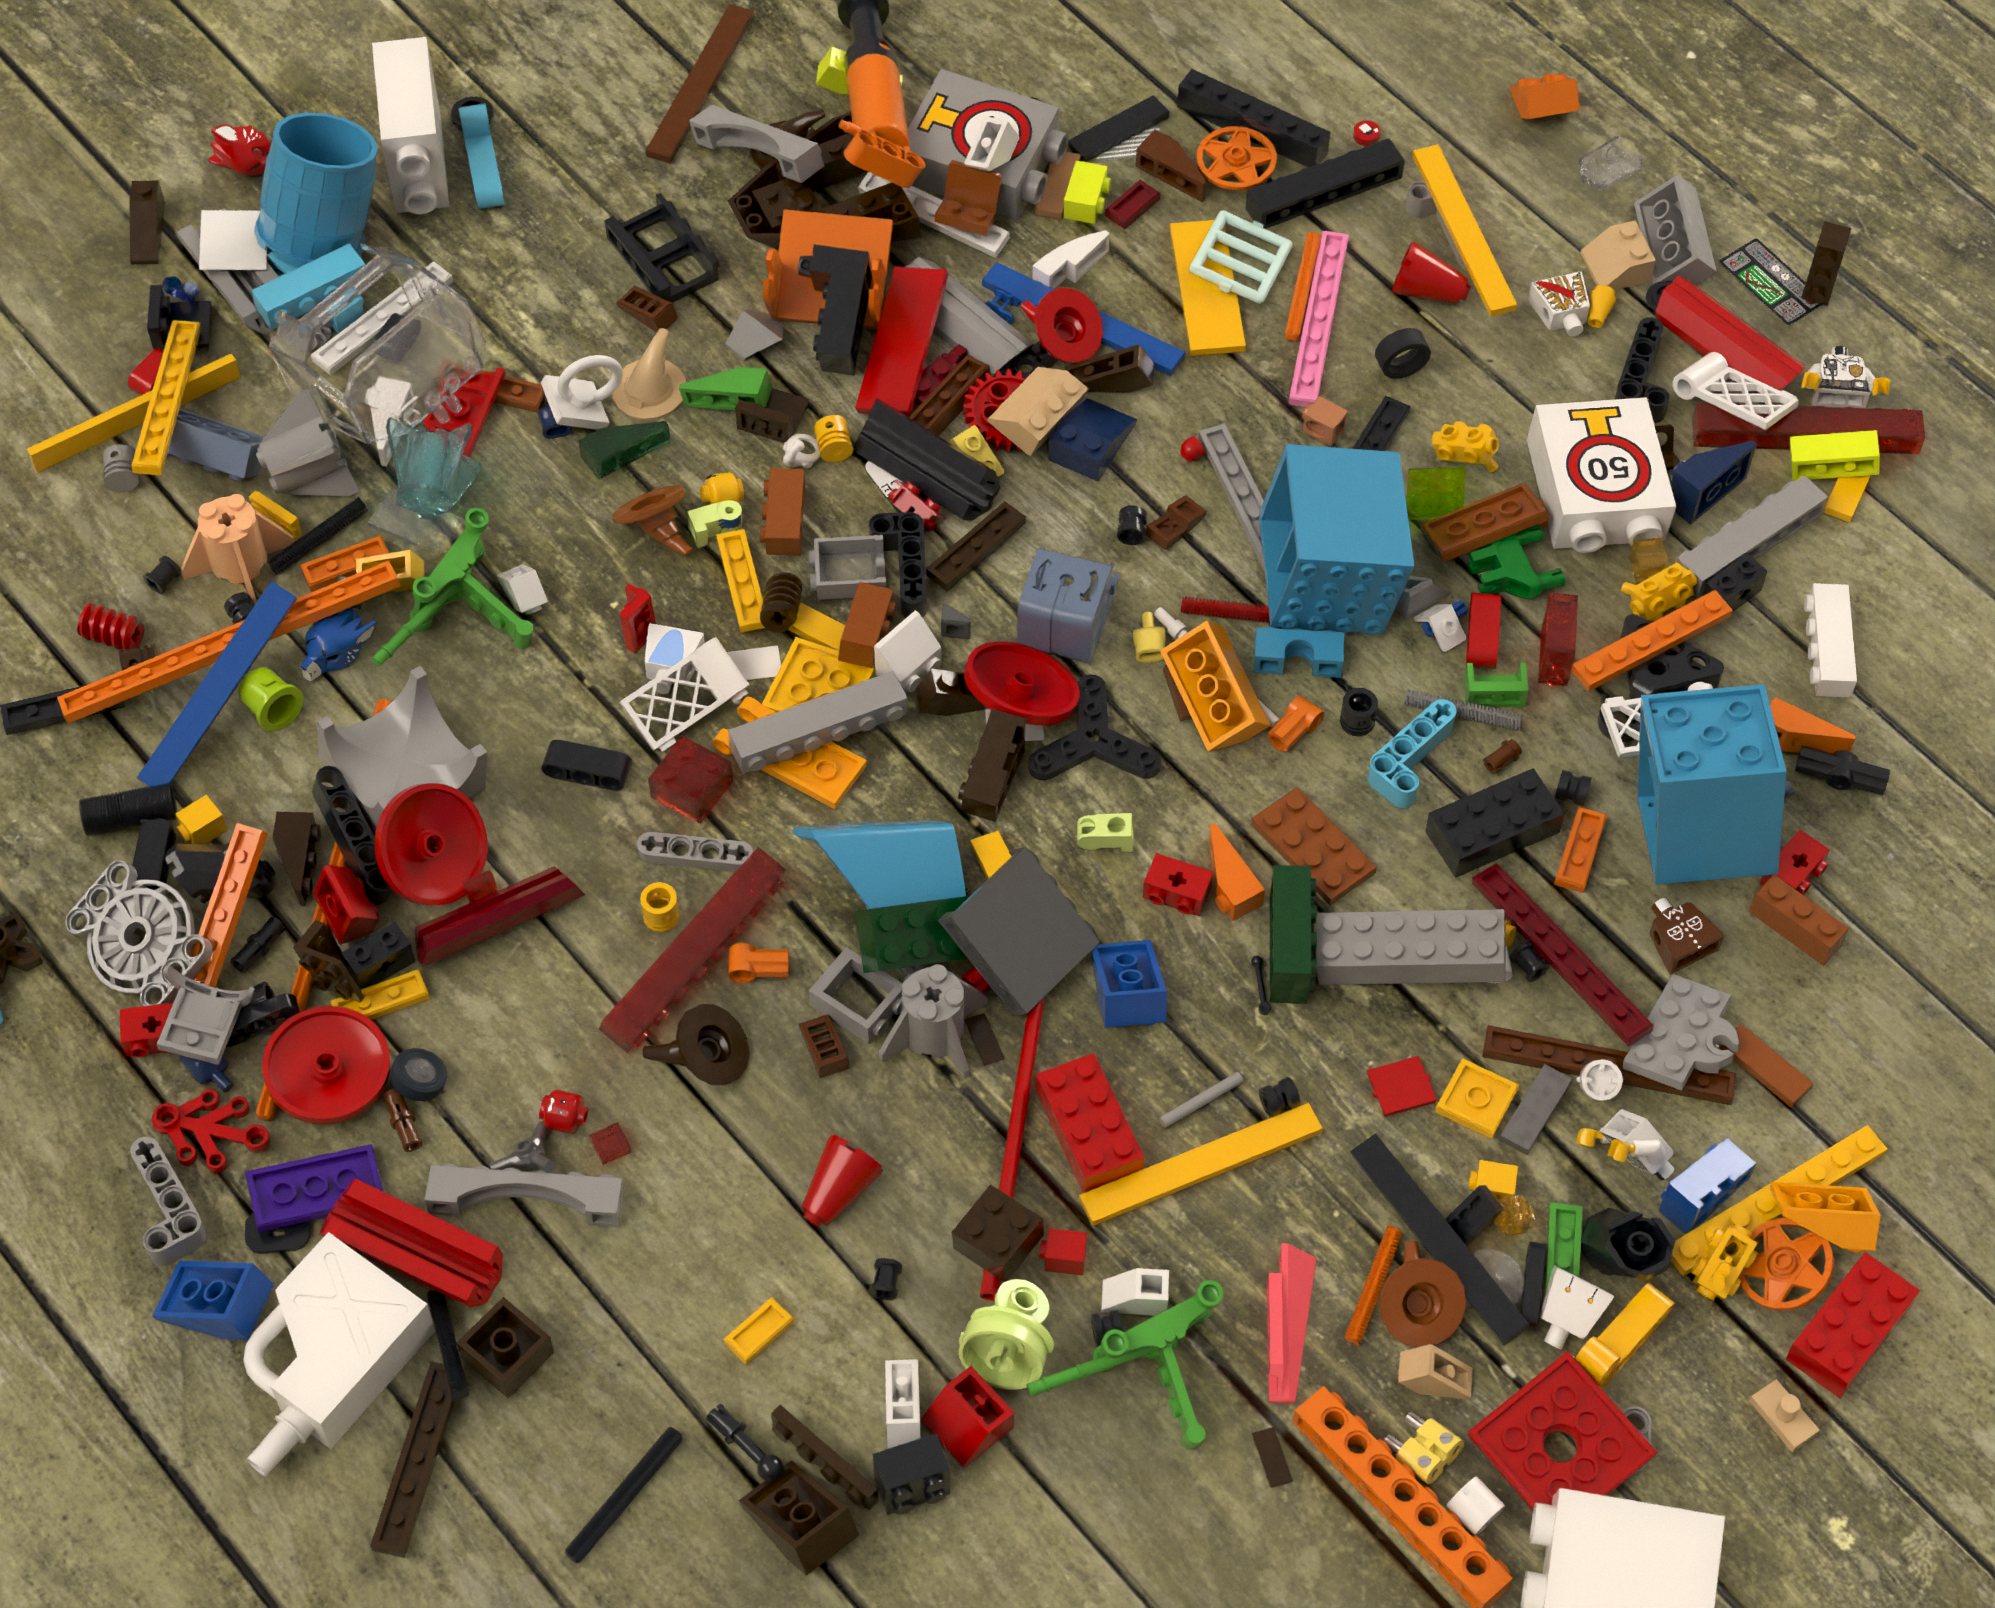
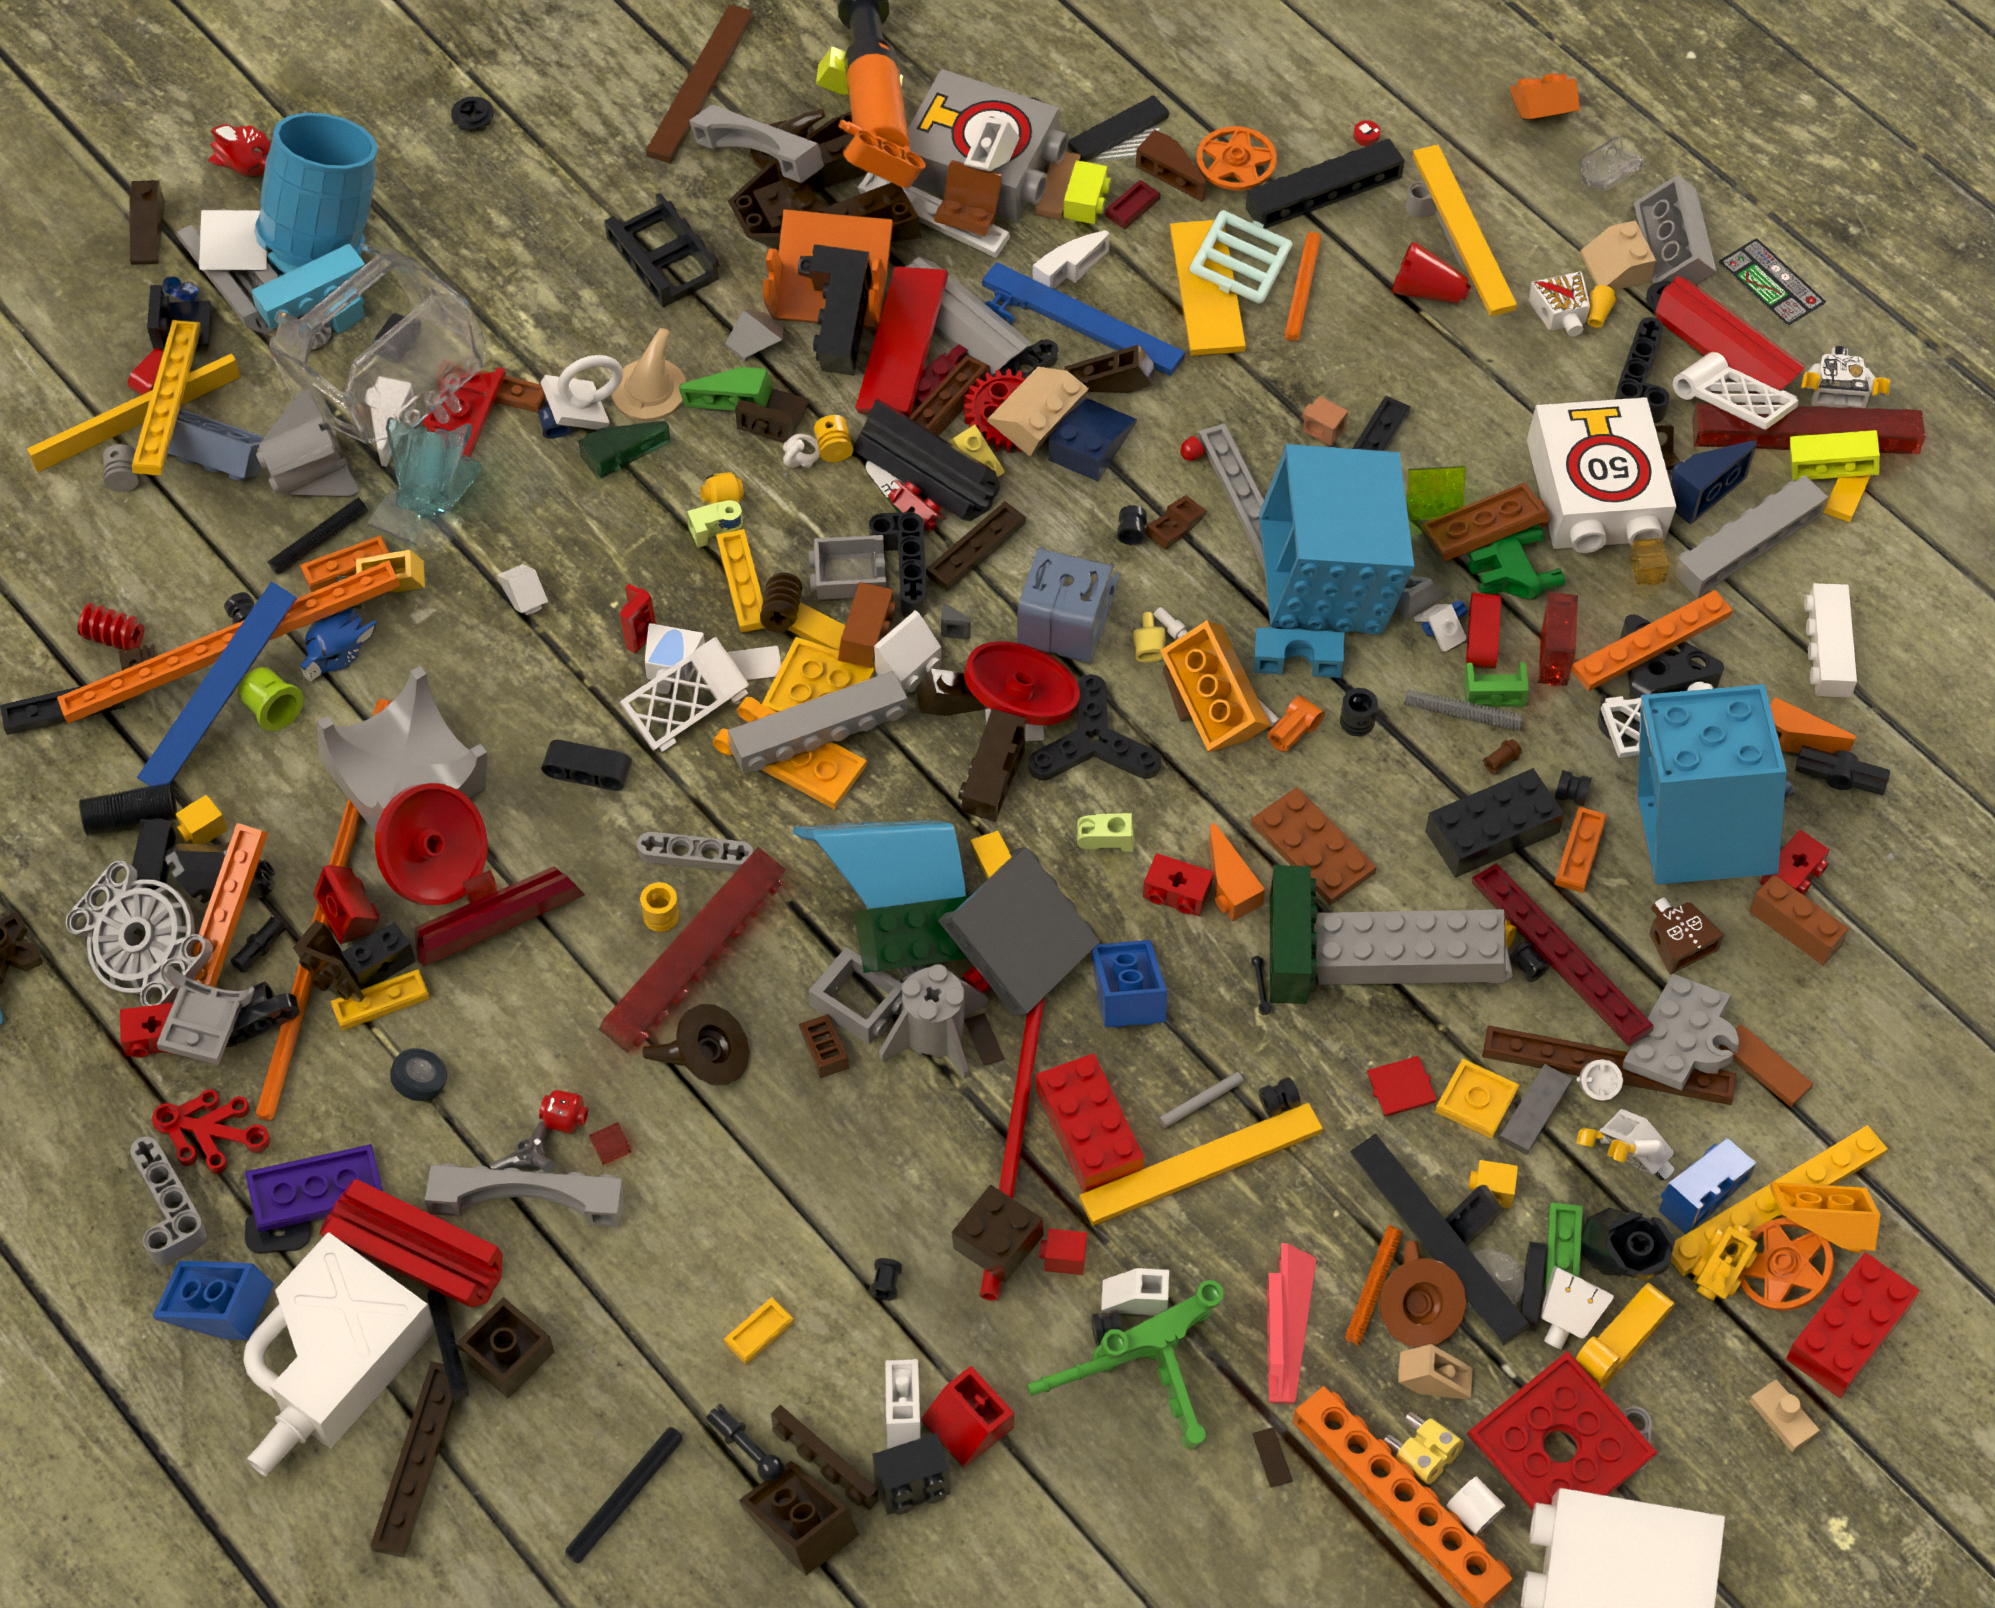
black bush [143,556,182,594] -> none
dark blue piece [179,1055,234,1093] -> none
light nougat brick [180,494,294,604] -> none
yellow tile [249,490,302,541] -> none
red dish [262,1006,391,1124] -> none
dark brown slope [272,811,321,906] -> none
white tile [311,261,453,376] -> none
black beam [312,766,392,905] -> none
bright green piece [371,508,533,667] -> none
white brick [372,37,450,214] -> none
reddish brown pin [383,1089,423,1152] -> none
medium azure beam [459,104,505,210] -> none
dark orange piece [613,485,694,556] -> none
reddish brown slope [616,286,678,332] -> none
clear red brick [648,735,734,824] -> none
orange piece [728,943,789,983] -> none
dark orange brick [760,468,805,555] -> none
red cone [801,1134,883,1227] -> none
yellowish green piece [959,1279,1054,1390] -> none
red piece [1021,287,1103,363] -> none
black brick [1177,69,1330,168] -> none
red axle [1181,596,1270,623] -> none
bright pink tile [1288,230,1349,407] -> none
medium azure beam [1367,699,1456,808] -> none
black tyre [1375,328,1431,379] -> none
yellow brick [1431,421,1500,473] -> none
clear yellow gear [1494,1194,1535,1236] -> none
yellow brick [1621,563,1697,621] -> none
black brick [1702,553,1767,612] -> none
dark brown brick [1801,221,1852,306] -> none

